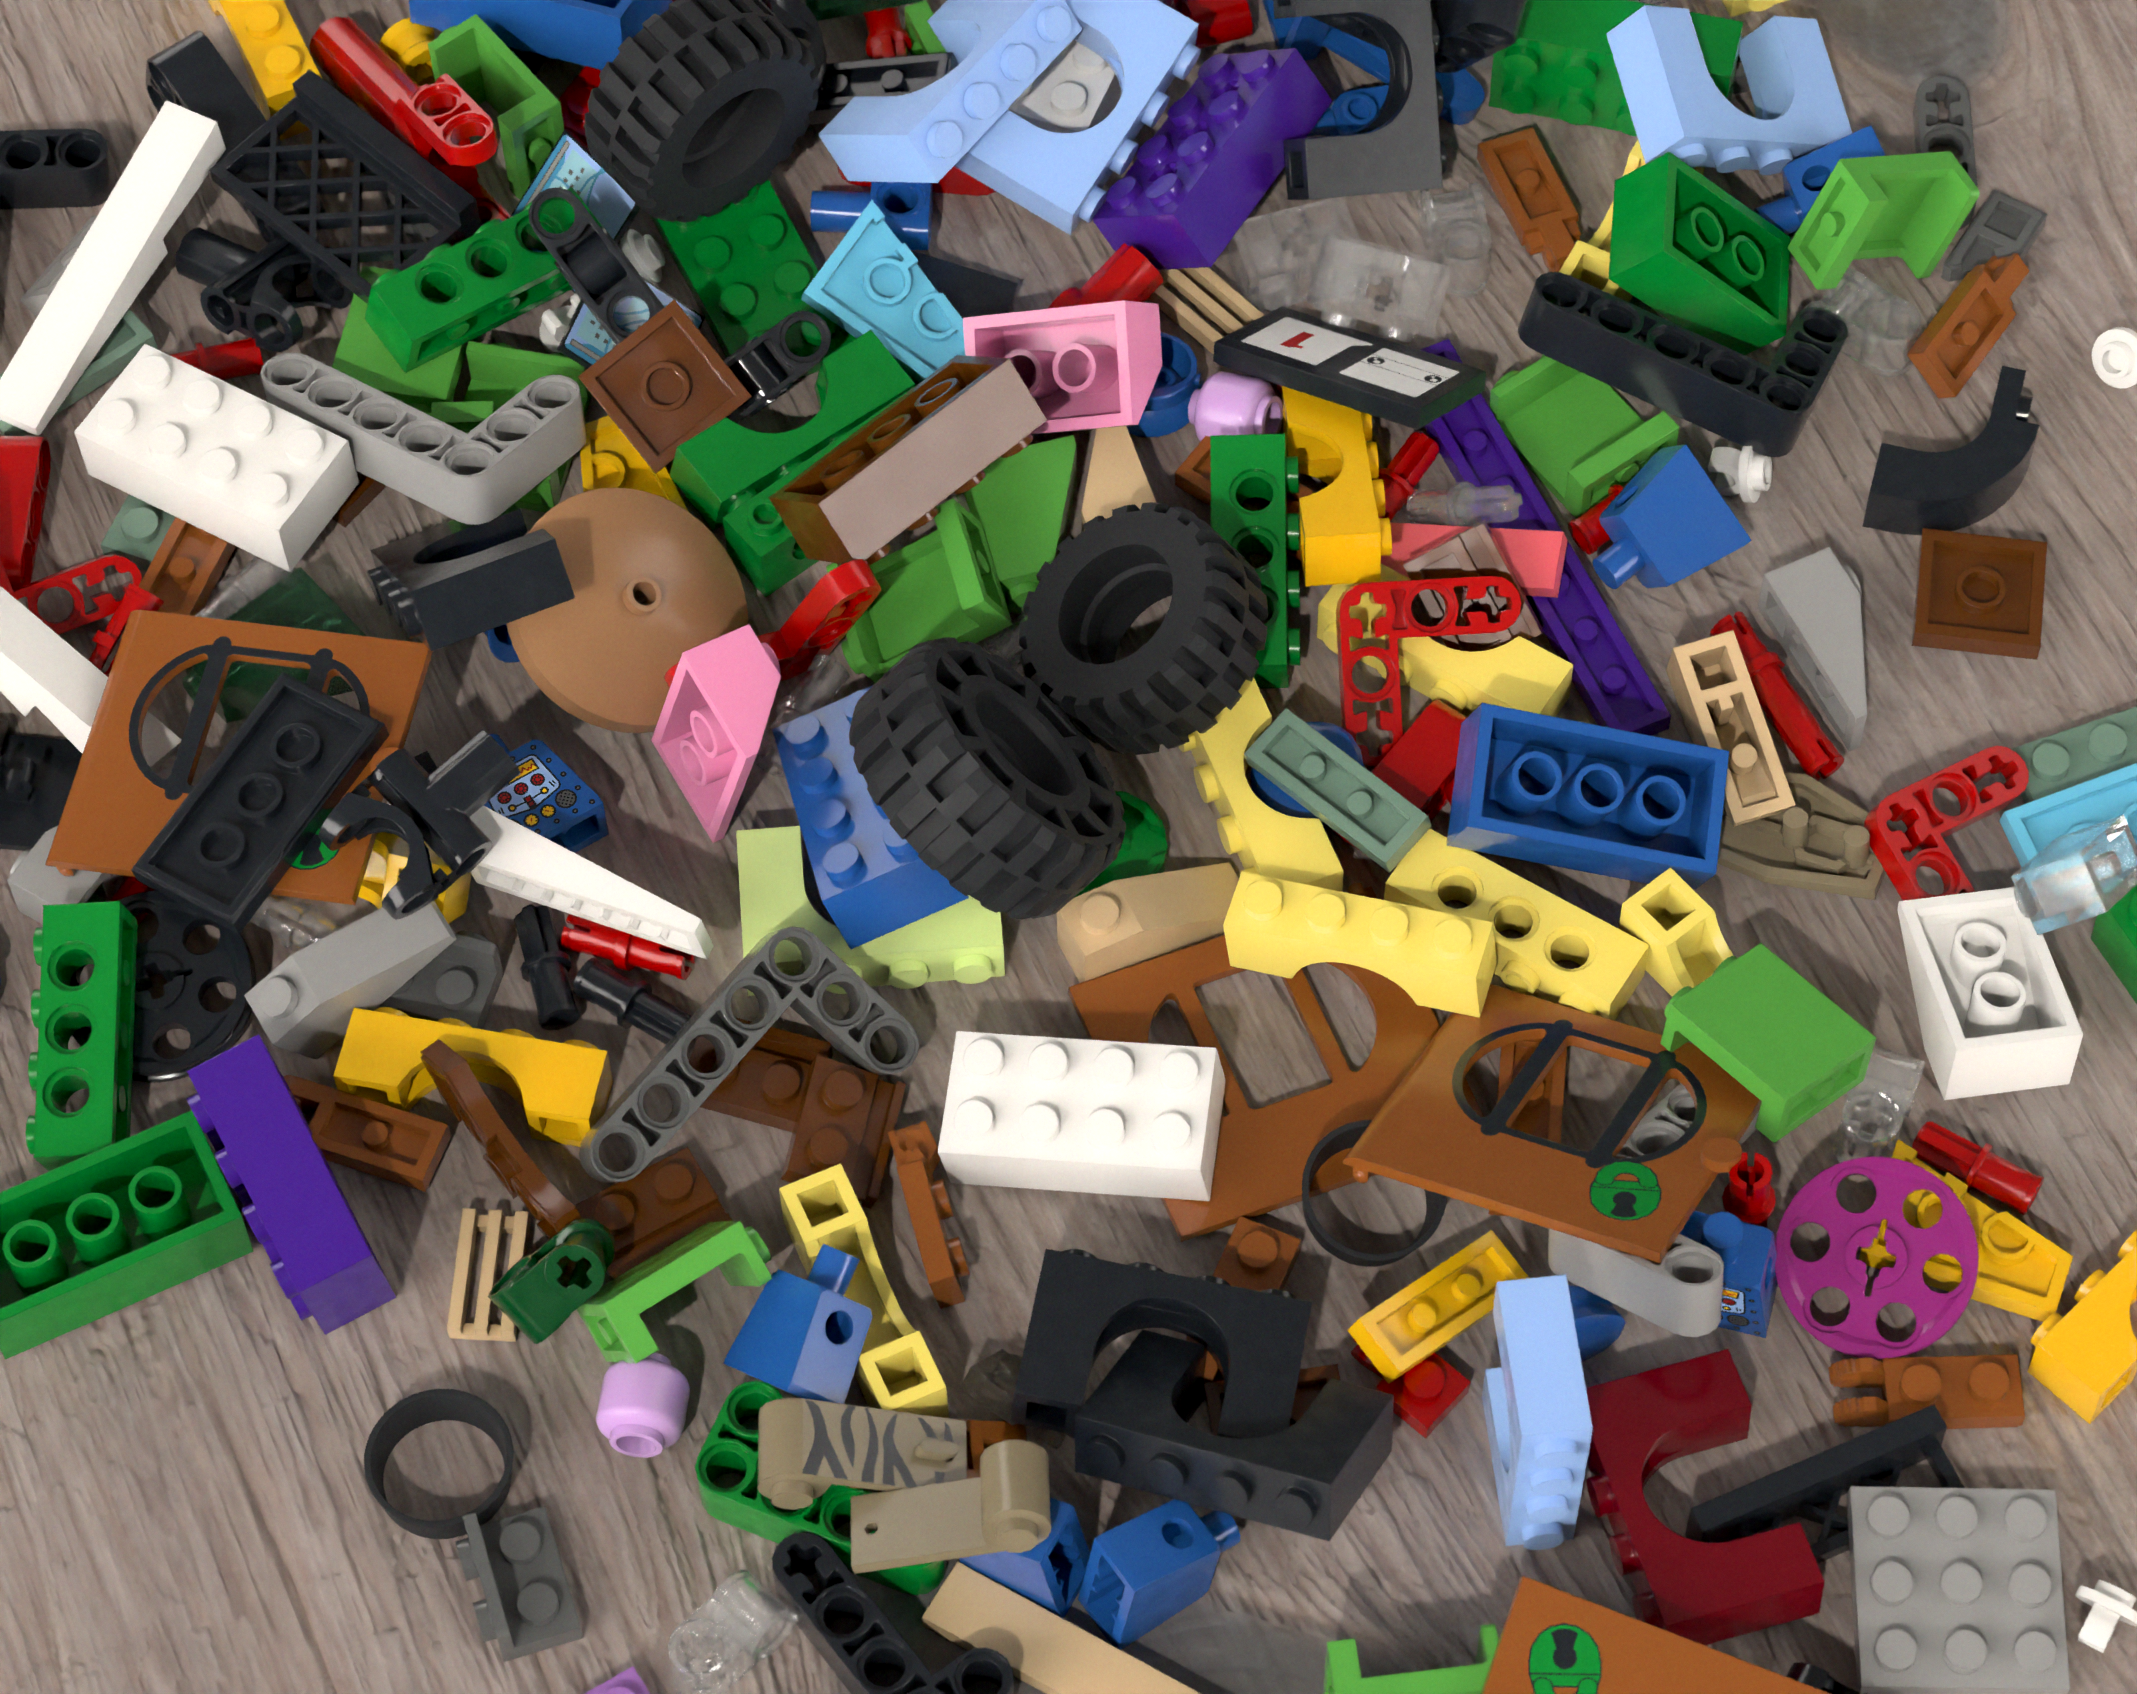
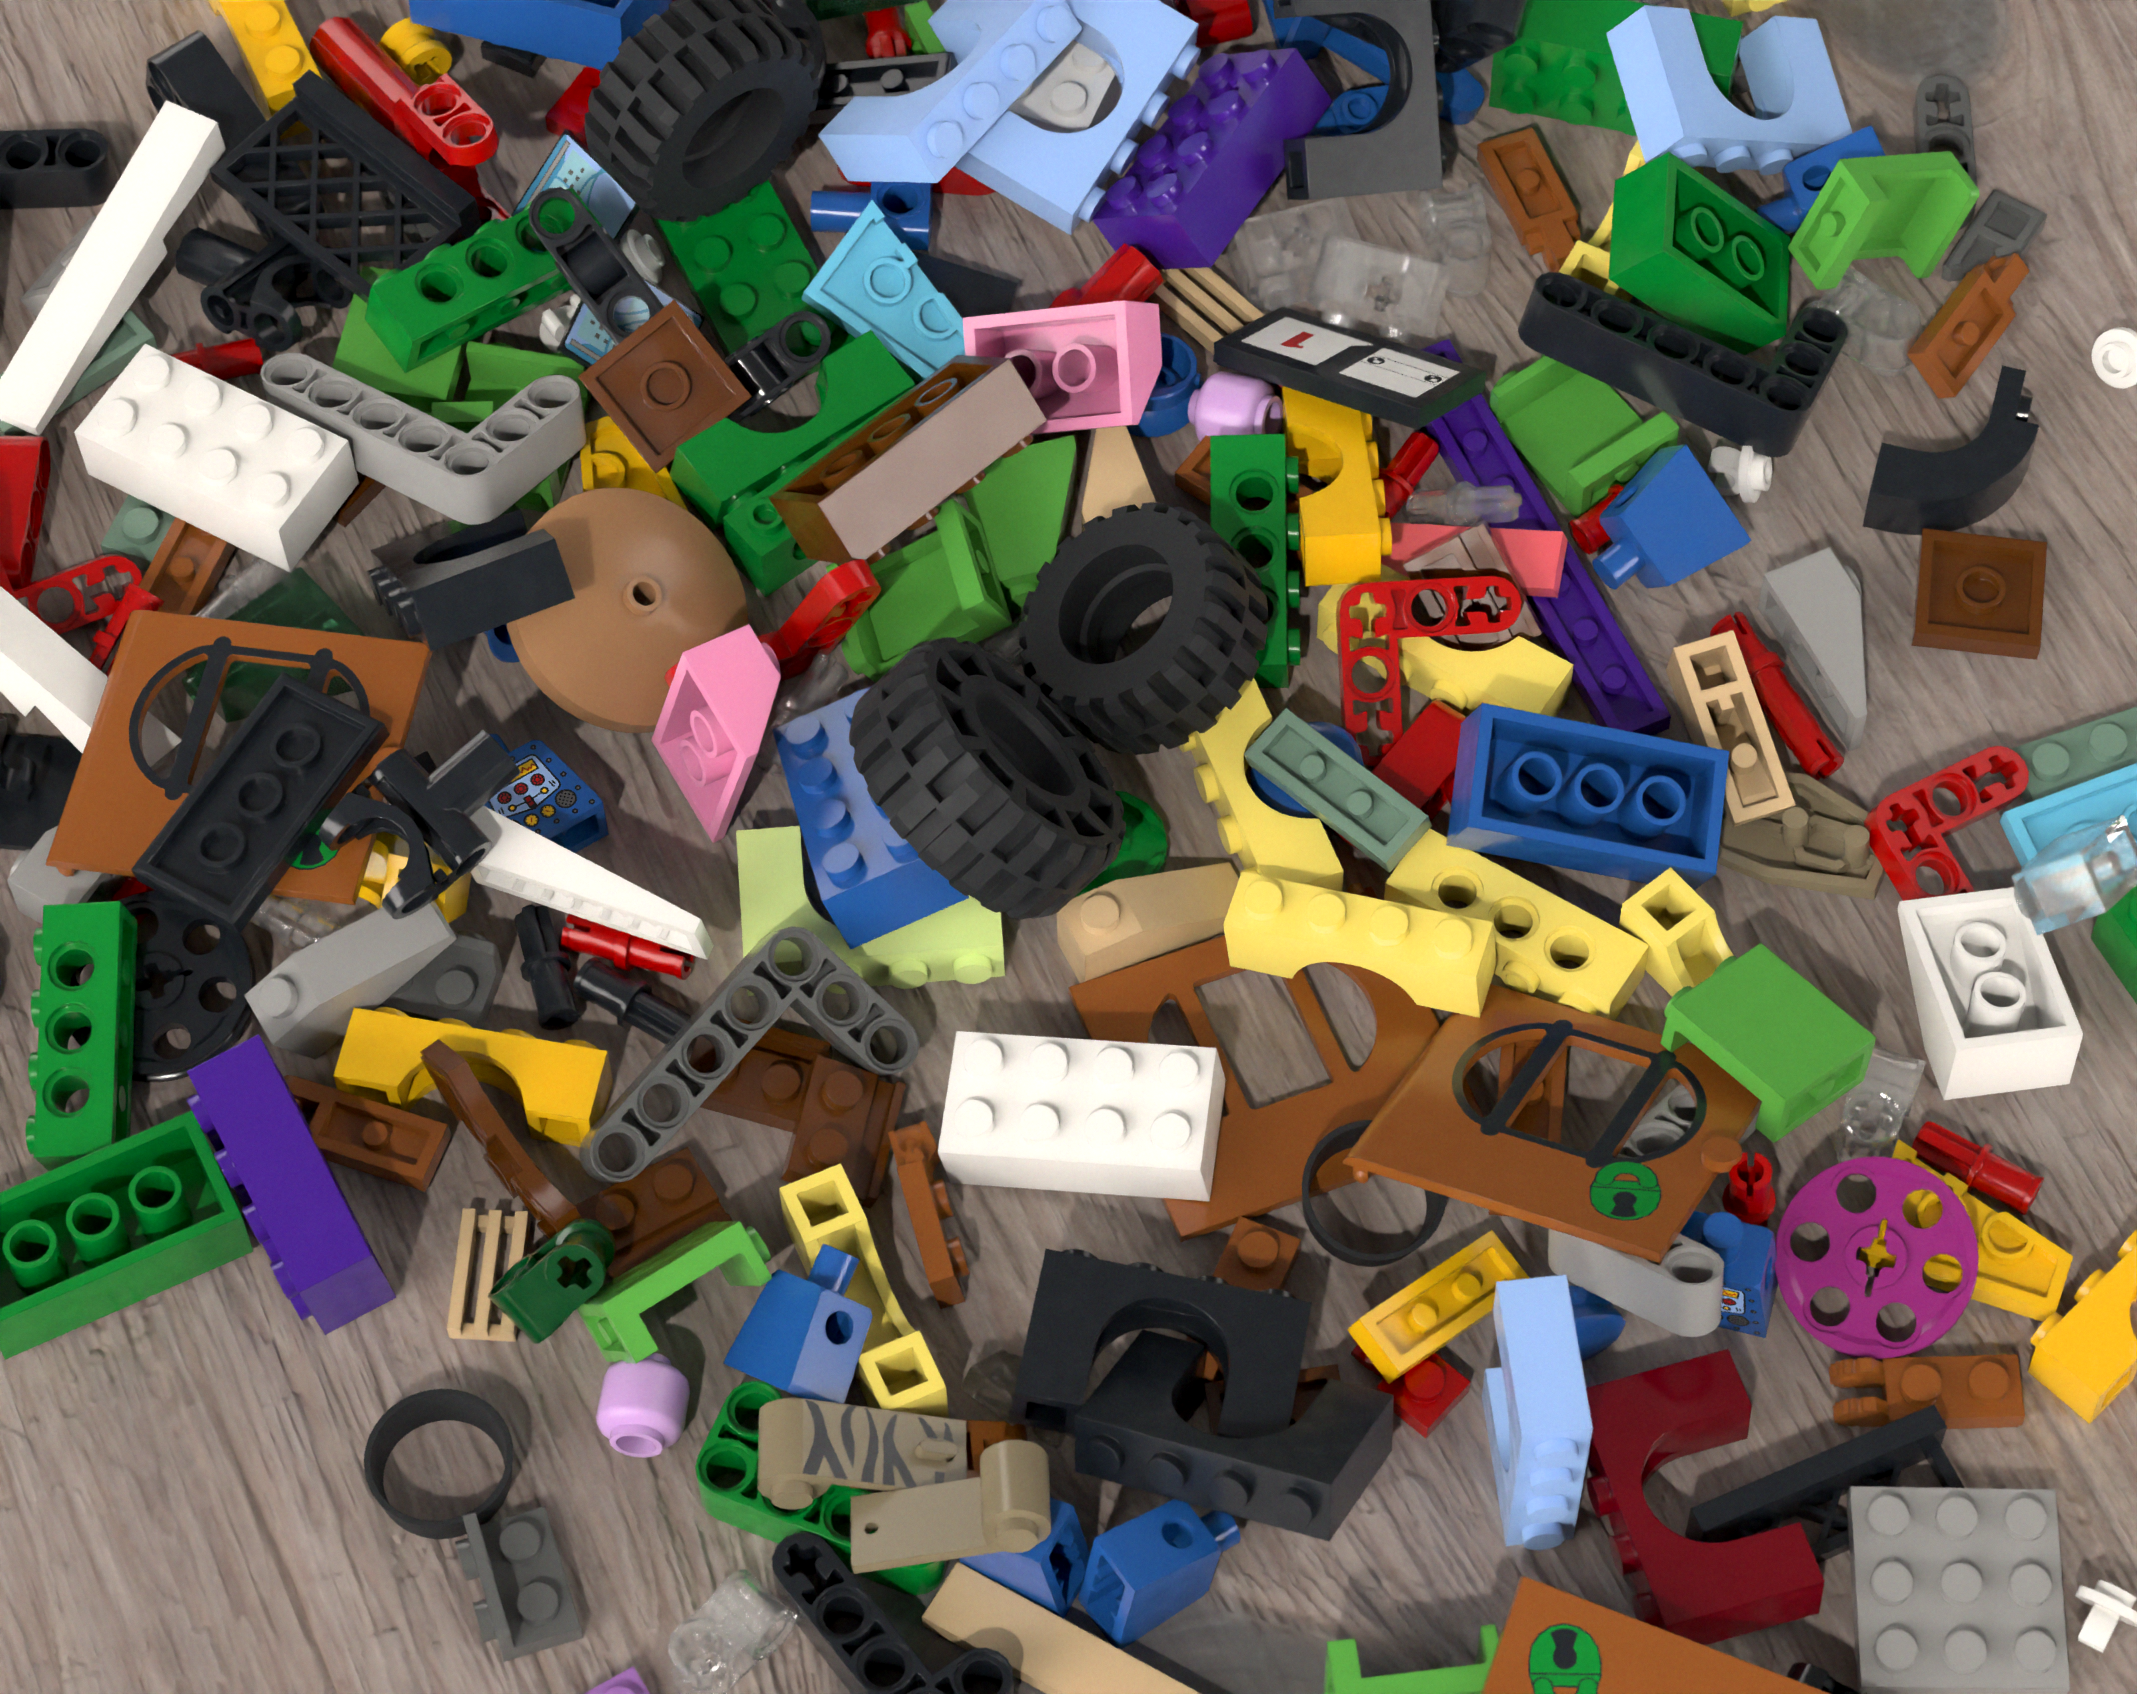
bright green panel [428,14,564,200] -> none

